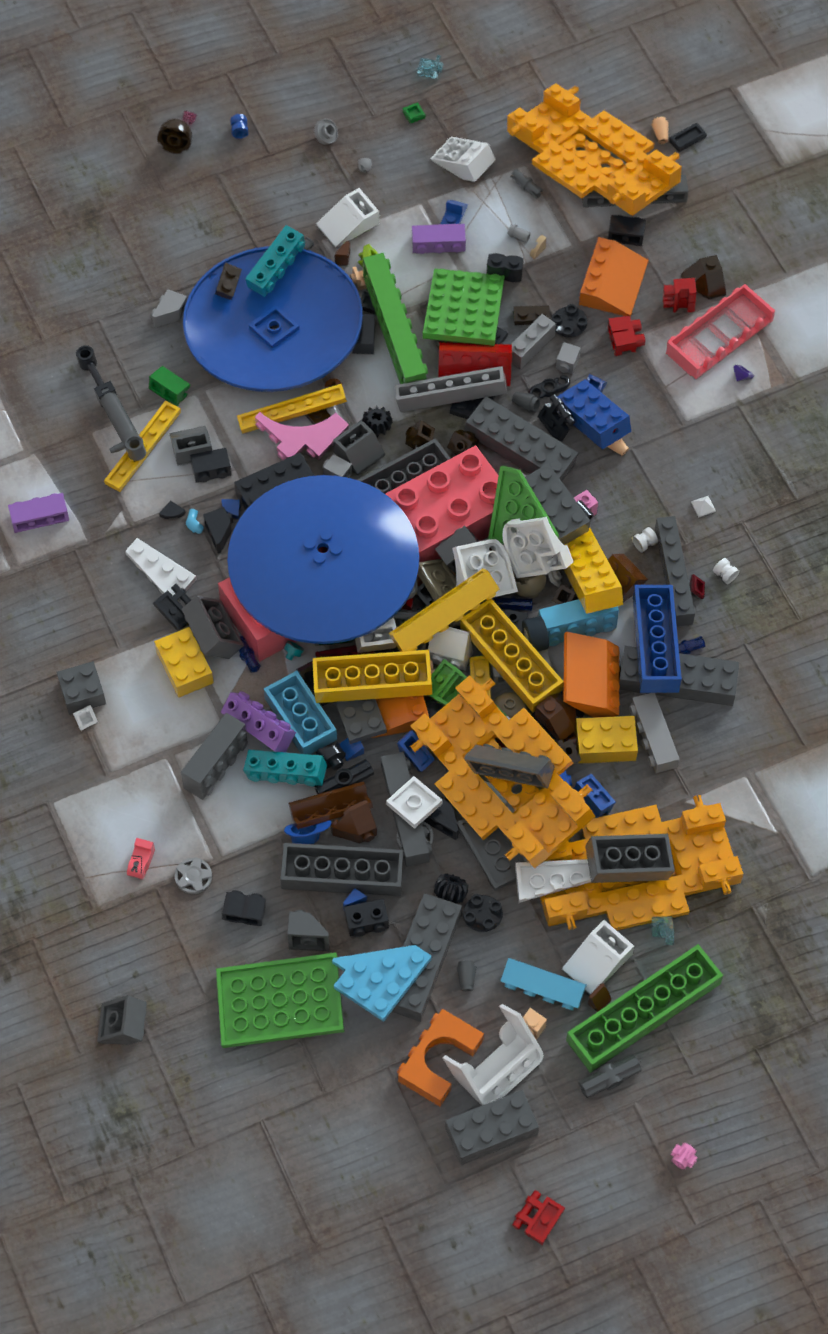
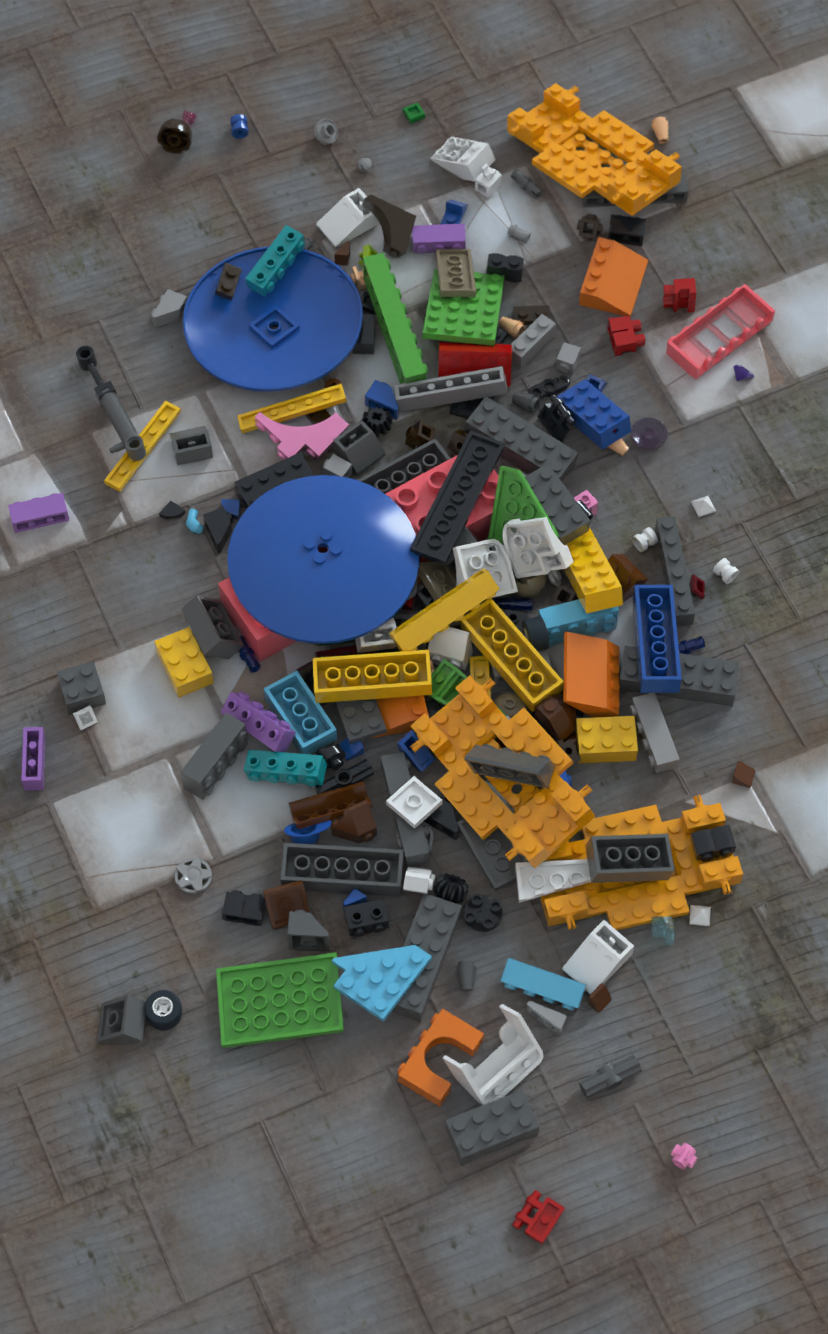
white wing [125,538,197,601] -> none
coral leg [127,838,155,880] -> none
green hinge [148,366,190,406] -> none
black plate [153,583,191,631] -> none
black brick [190,448,232,483] -> none
teal tile [284,641,304,661] -> none
clear light blue bracket [417,55,443,79] -> none
light nougat brick [523,1008,547,1040] -> none
tan tile [530,235,546,259] -> none
black dish [552,304,587,337] -> none
bright green brick [566,944,723,1073] -> none
blue hinge [574,774,616,818] -> none
black tile [669,123,707,152] -> none
dark brown slope [681,255,726,299] -> none
none -> medium lavender brick [21,727,46,791]
none -> black wheel [145,990,182,1030]
none -> reddish brown plate [263,880,310,929]
none -> dark brown arch [362,194,416,258]
none -> blue slope [365,380,399,420]
none -> white brick [403,866,436,894]
none -> black plate [410,430,505,565]
none -> dark tan tile [435,249,476,297]
none -> white brick [475,164,502,198]
none -> light nougat cone [498,317,526,338]
none -> light grey slope [526,1001,567,1036]
none -> dark brown brick [577,214,603,240]
none -> clear purple dish [631,418,668,450]
none -> white slope [689,905,711,926]
none -> black brick [690,825,736,862]
none -> reddish brown slope [732,761,755,788]

